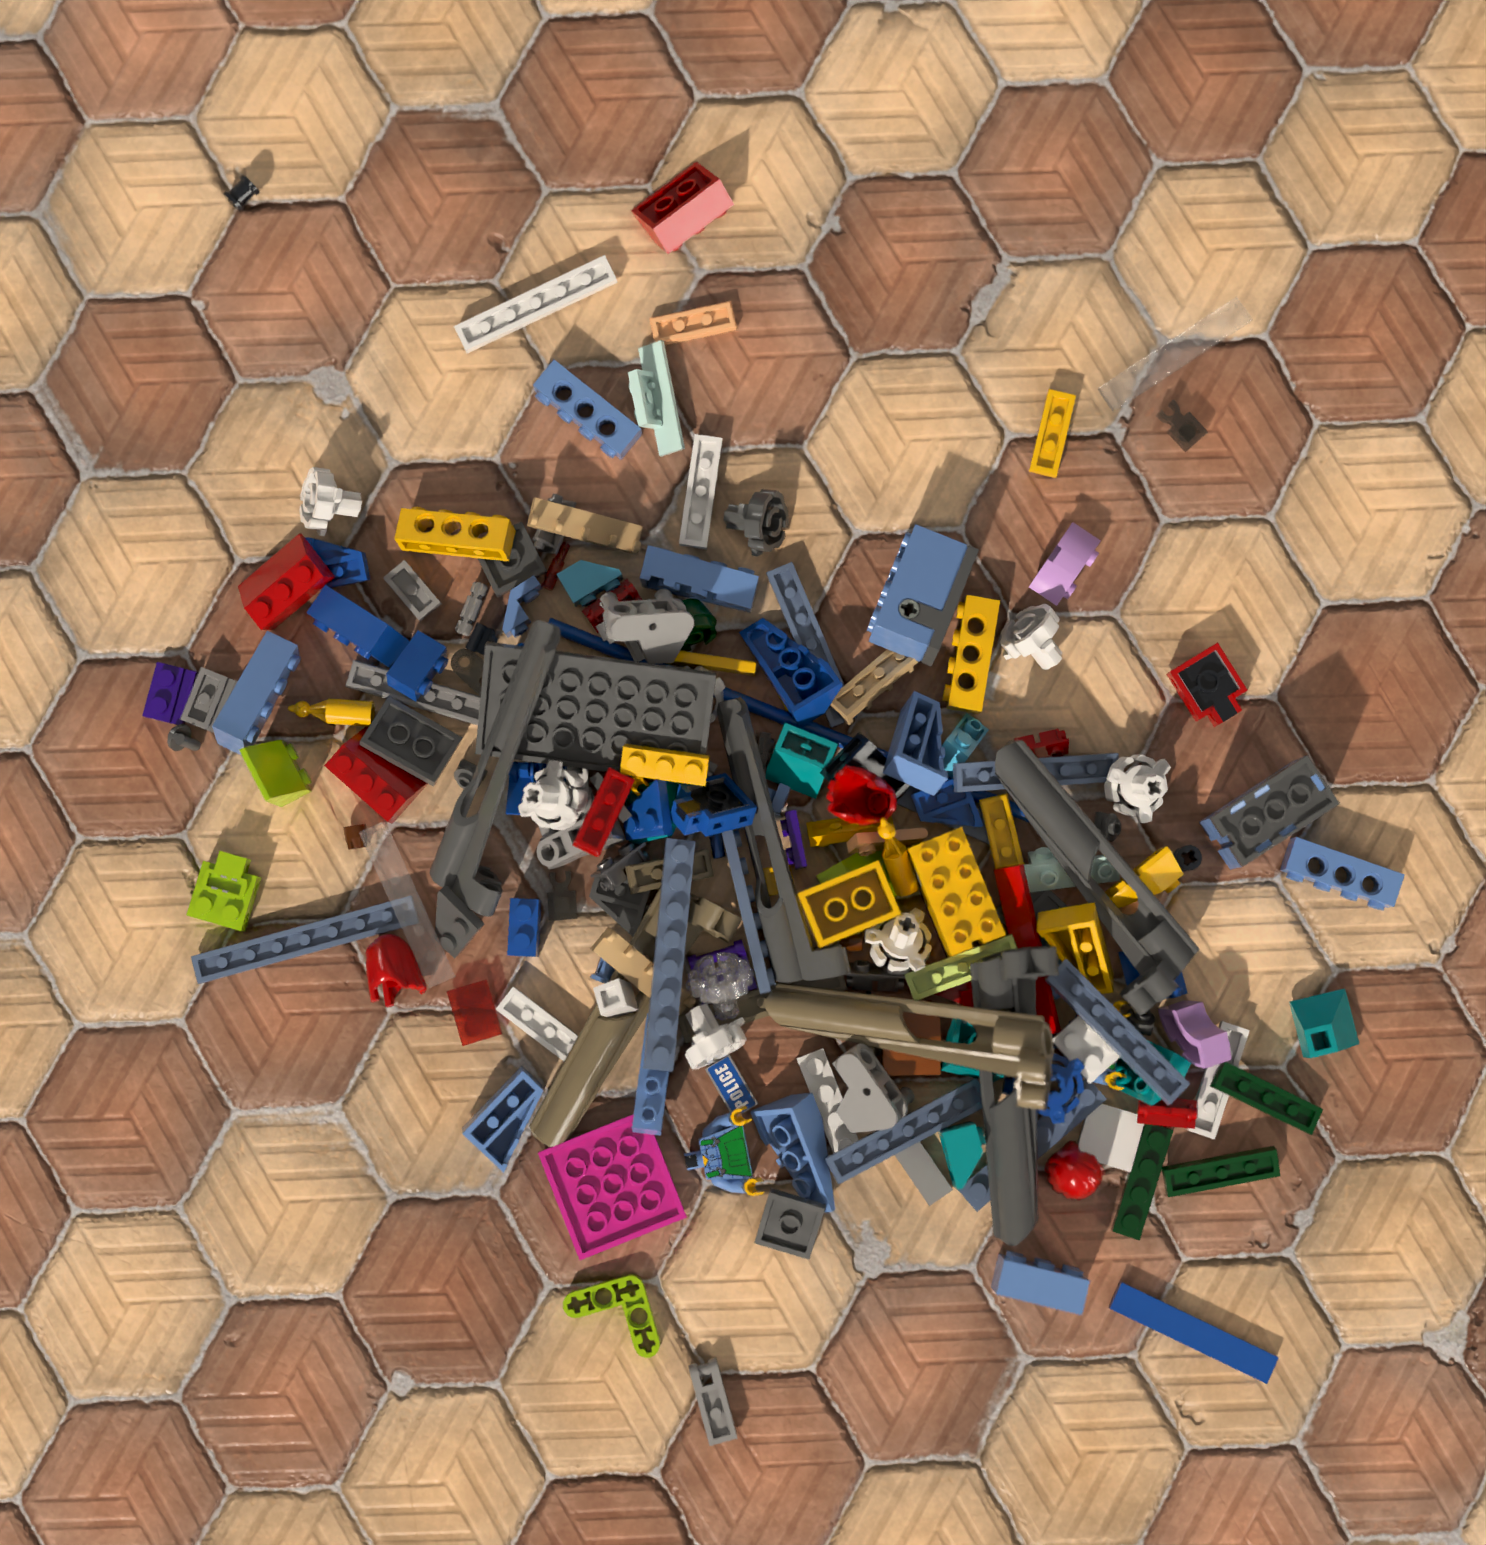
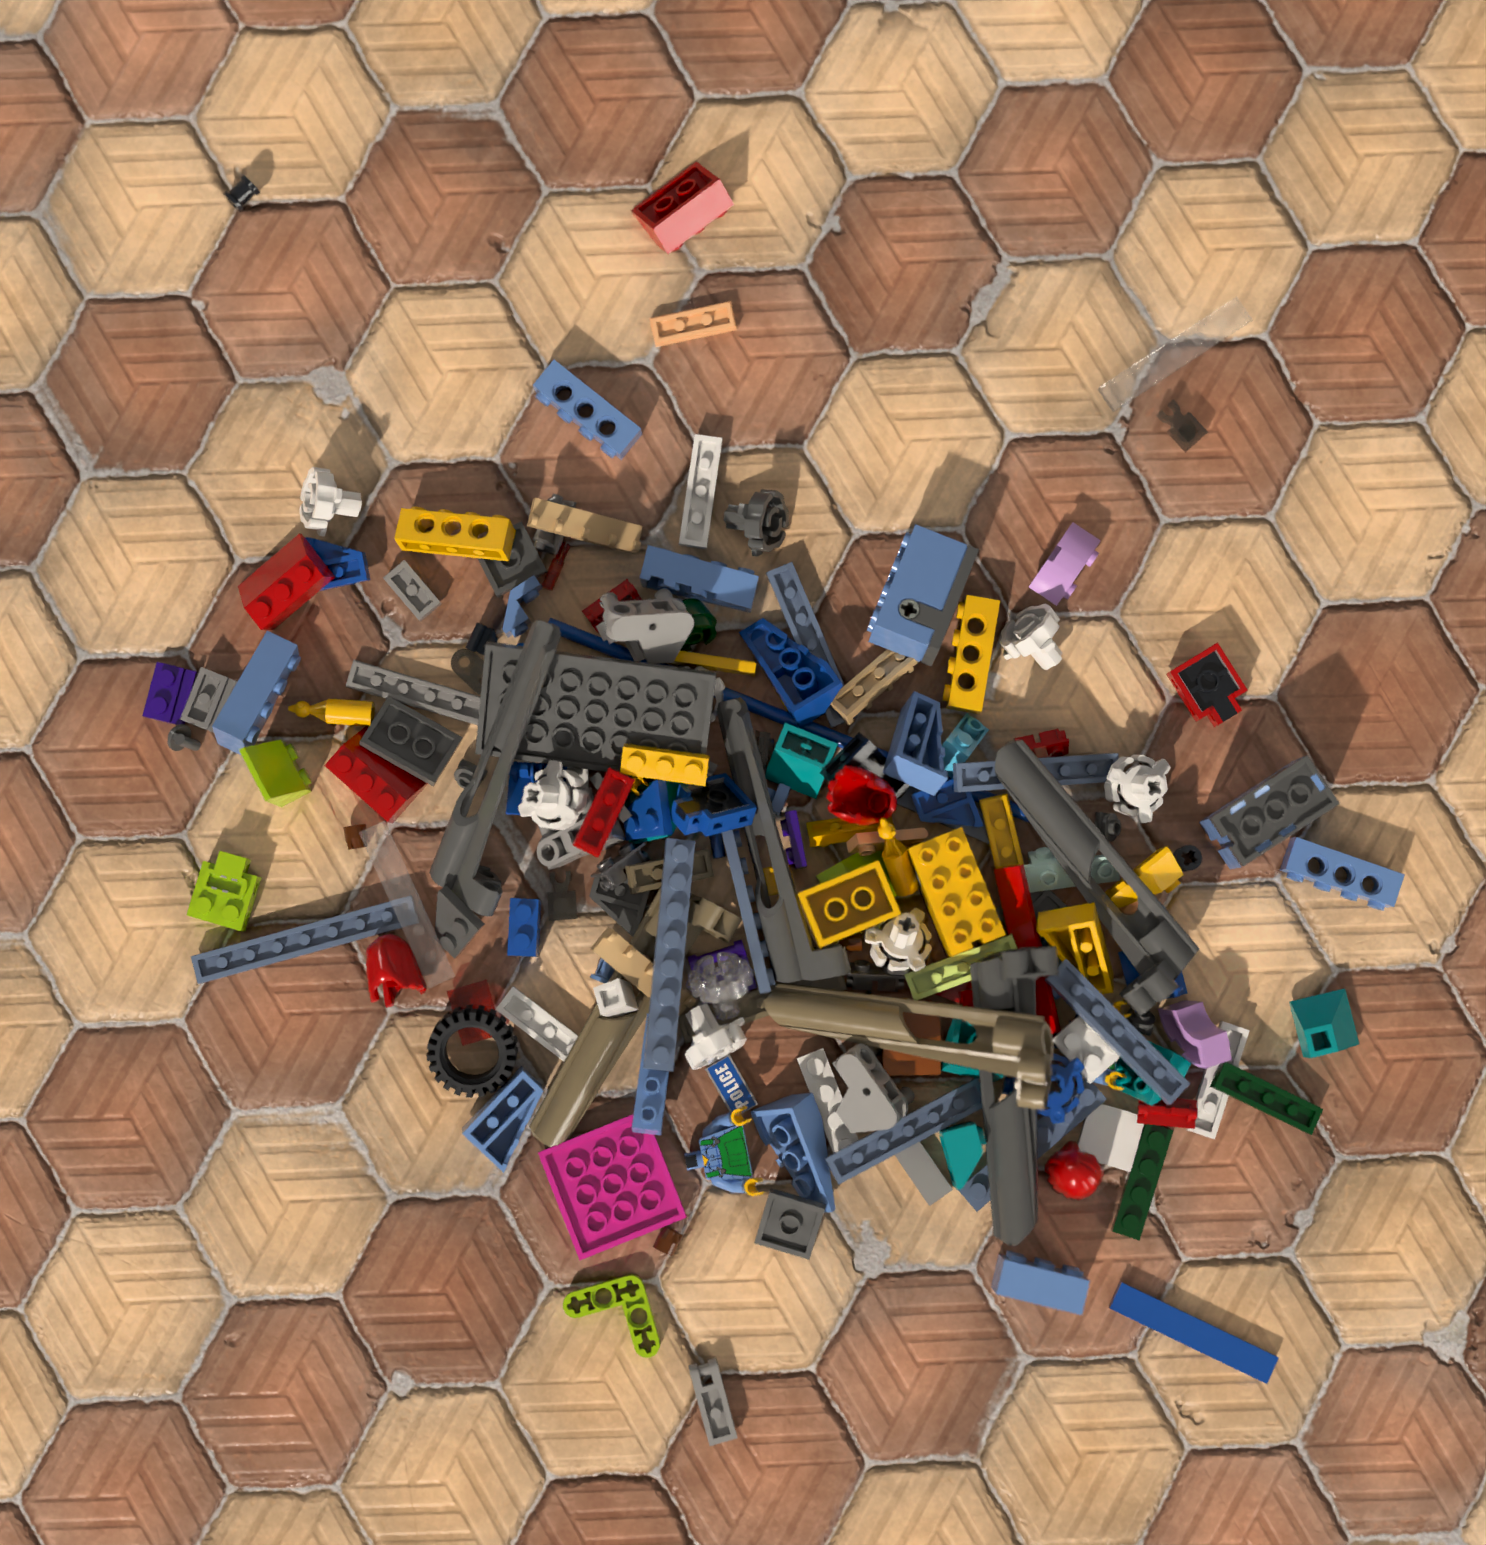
blue wedge [306,585,410,668] -> none
blue brick [386,630,449,702] -> none
white plate [454,255,617,353] -> none
light grey axle [455,582,488,636] -> none
medium azure slope [557,560,624,607] -> none
light aqua bracket [628,340,685,456] -> none
yellow plate [1029,389,1076,478] -> none
dark green plate [1162,1146,1281,1198] -> none
none -> black tyre [426,1005,518,1098]
none -> reddish brown hose [653,1226,683,1257]

